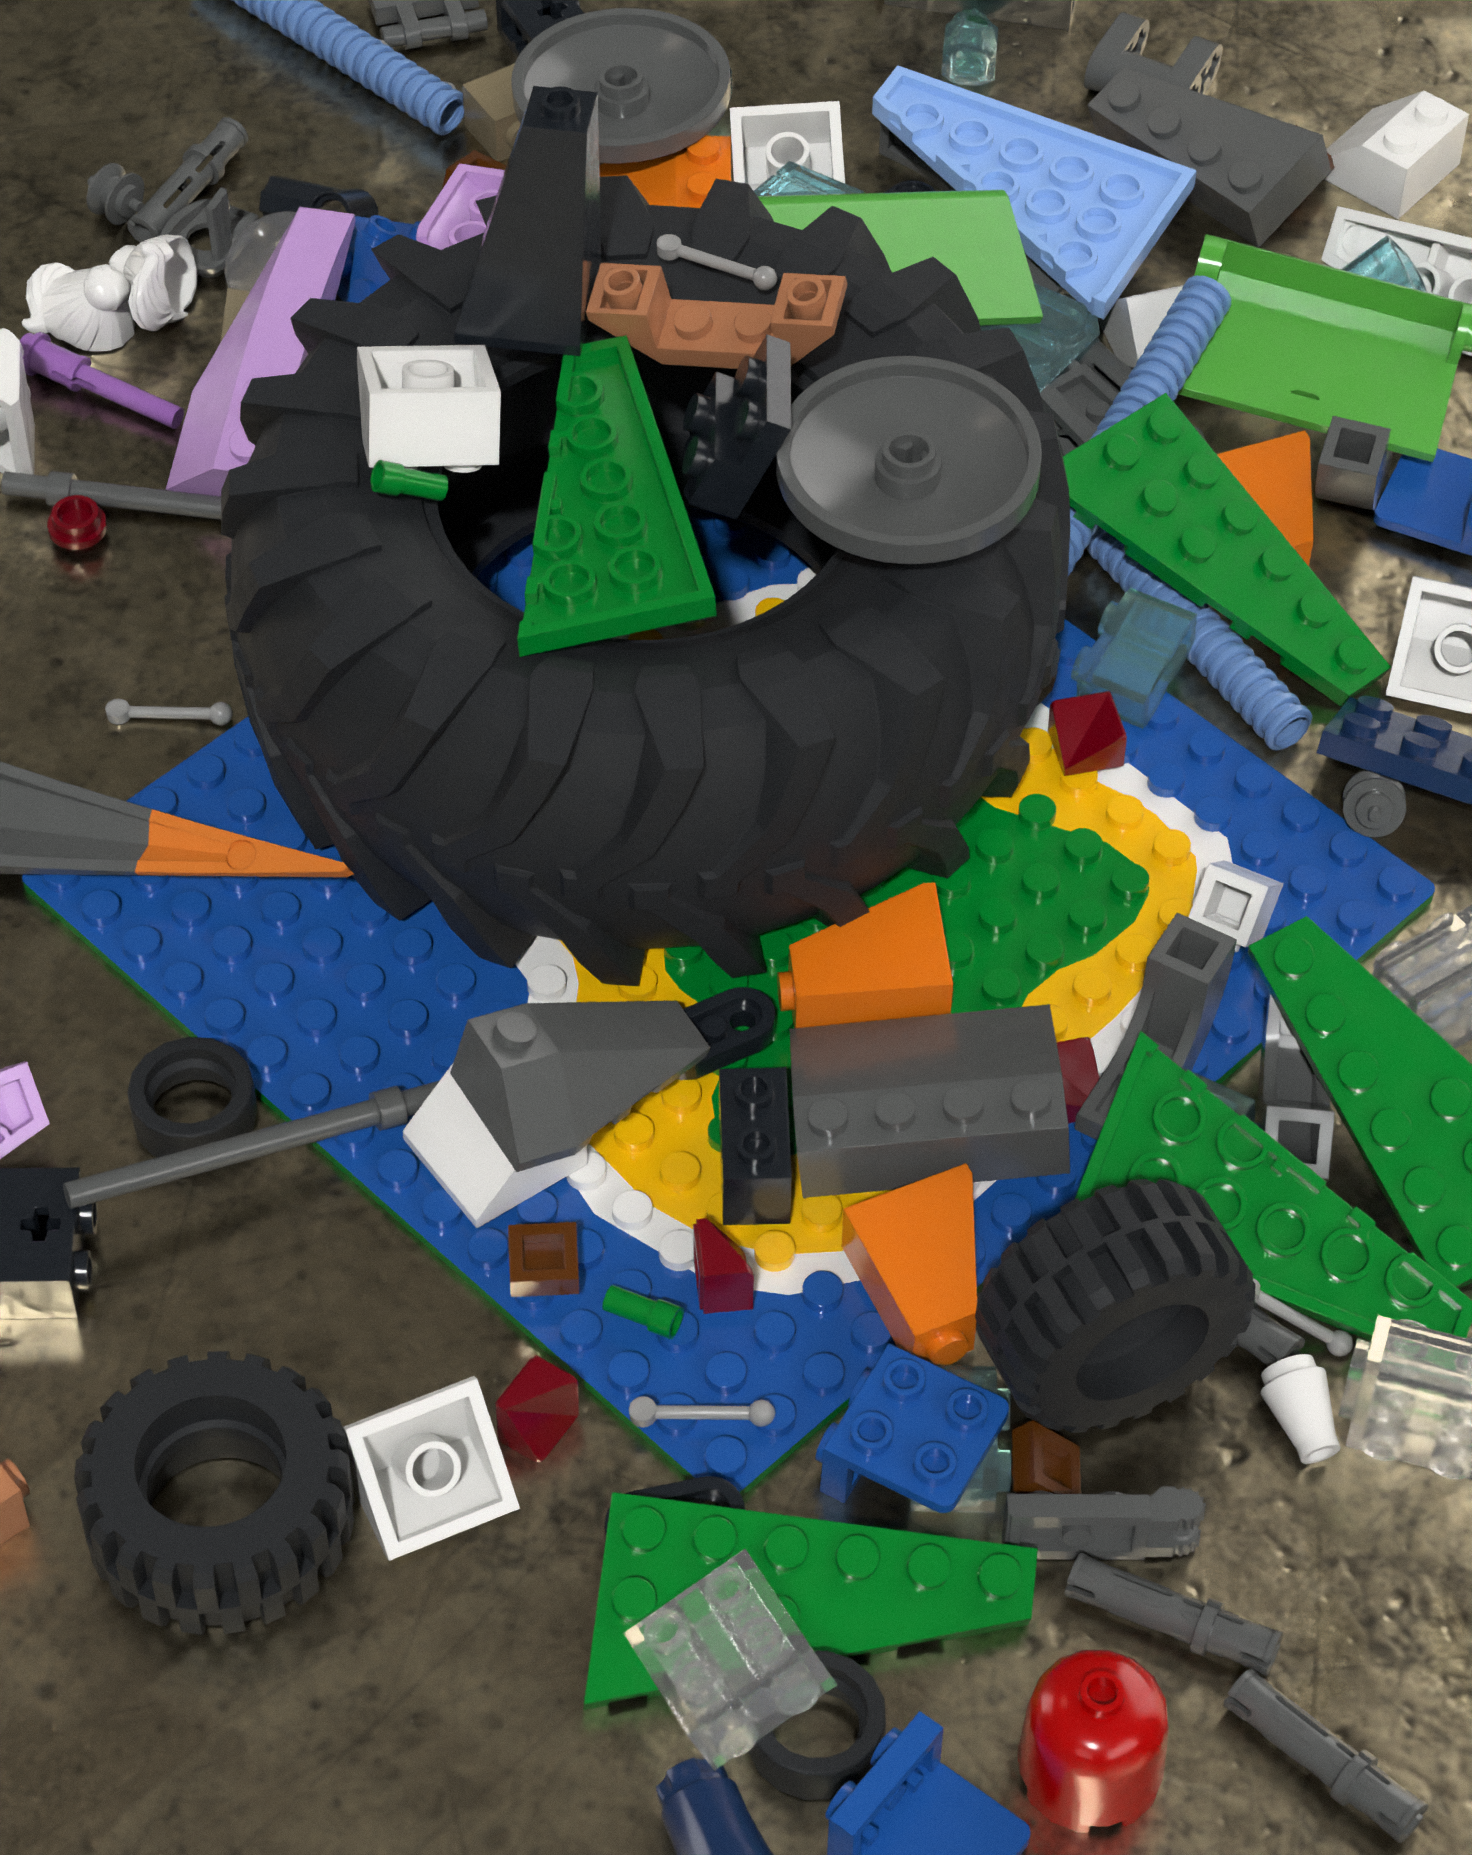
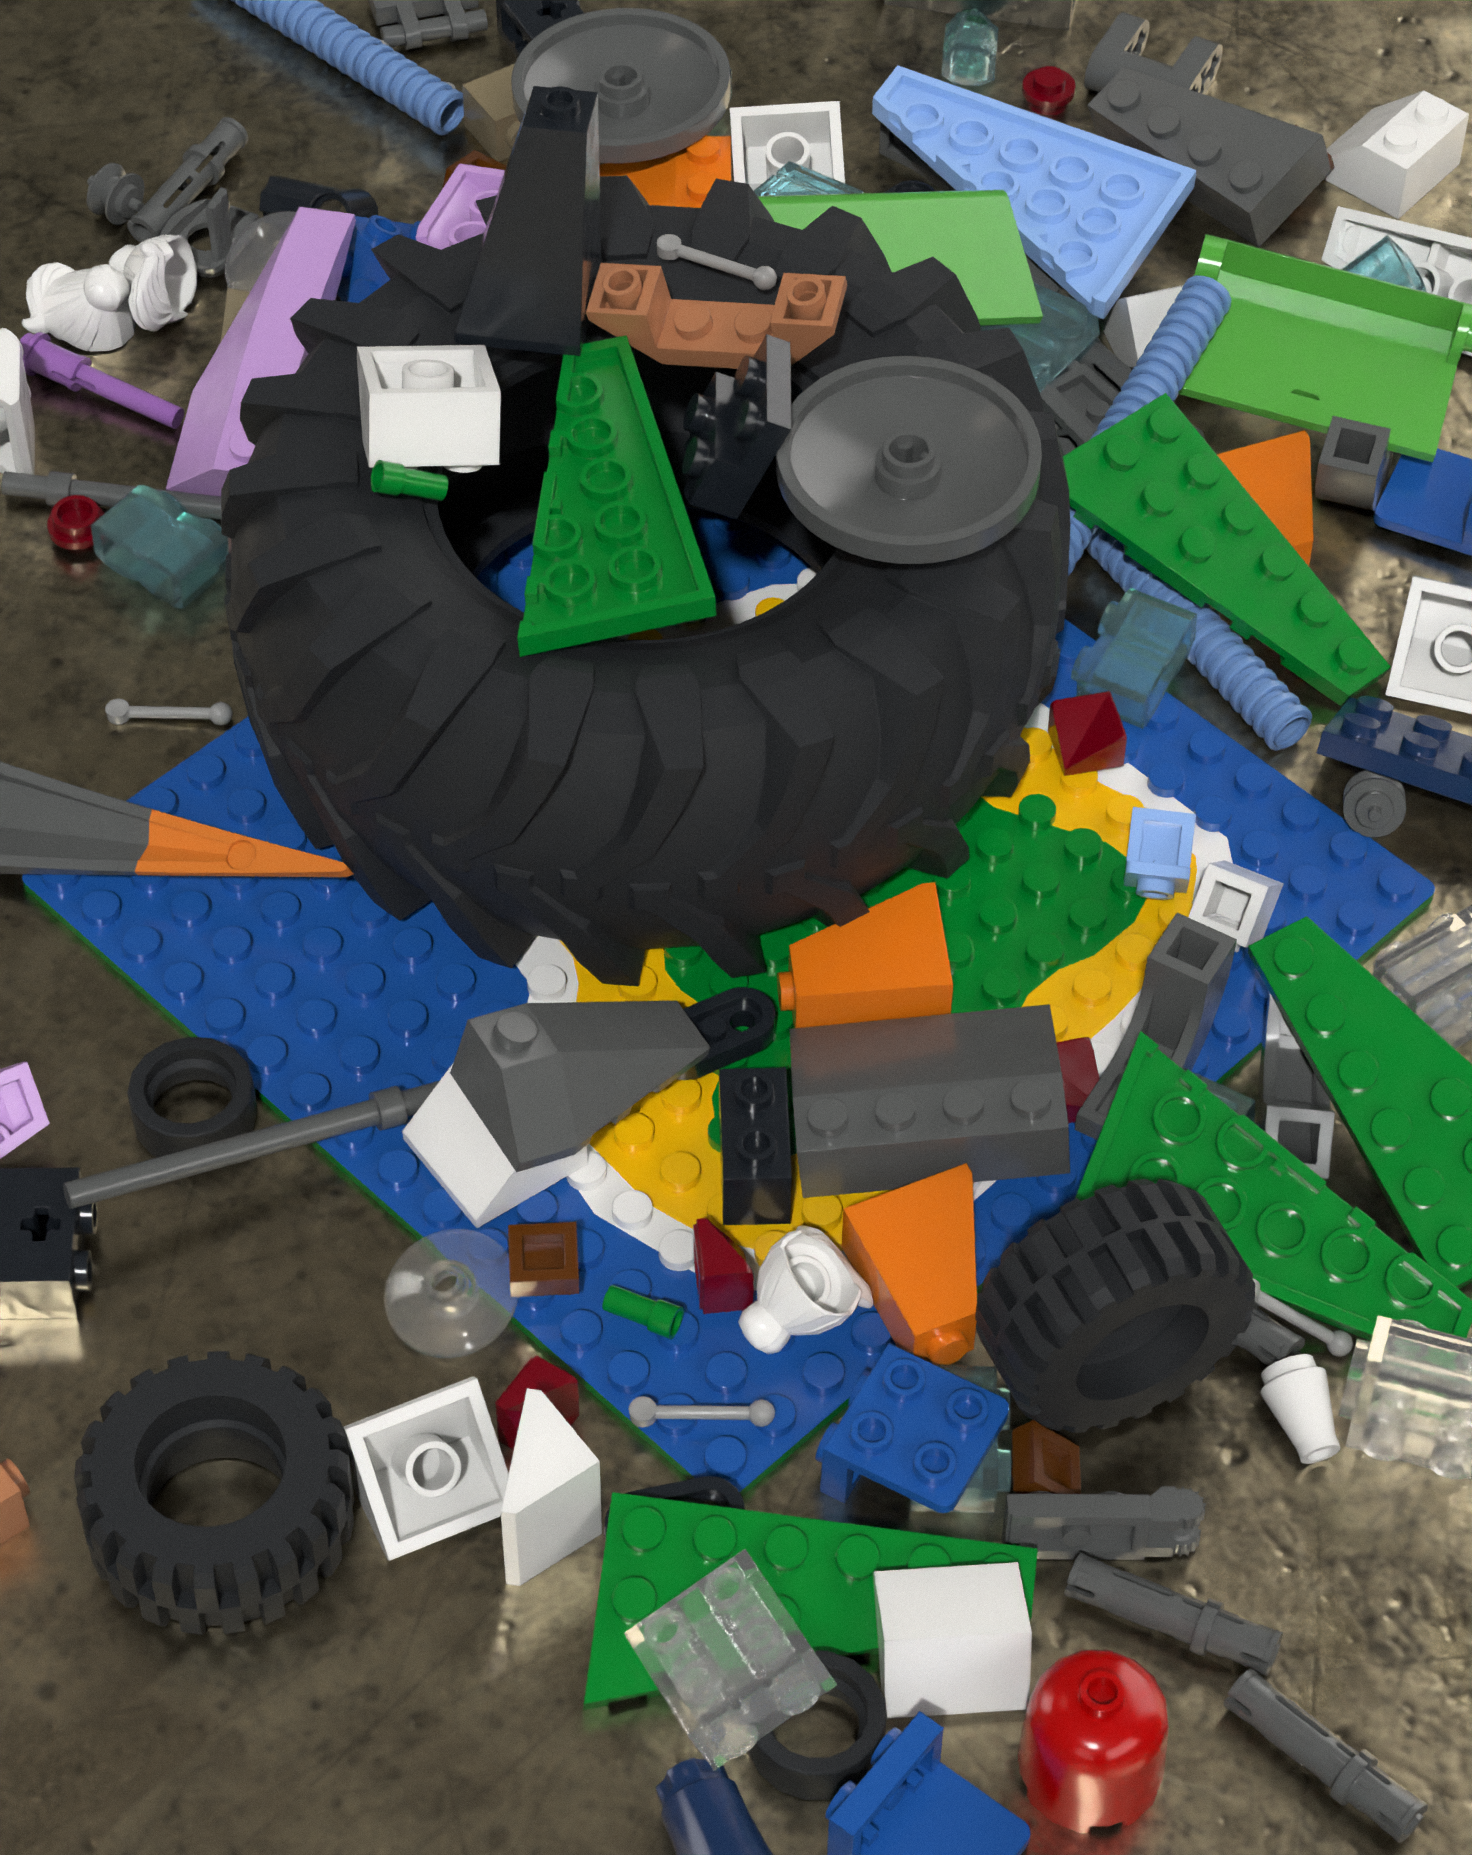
none -> clear light blue brick [91,485,229,609]
none -> clear dish [385,1229,519,1358]
none -> white slope [501,1388,602,1586]
none -> white hair [738,1225,873,1354]
none -> white slope [873,1562,1032,1719]
none -> dark red plate [1022,66,1076,115]
none -> light blue bracket [1123,807,1196,900]

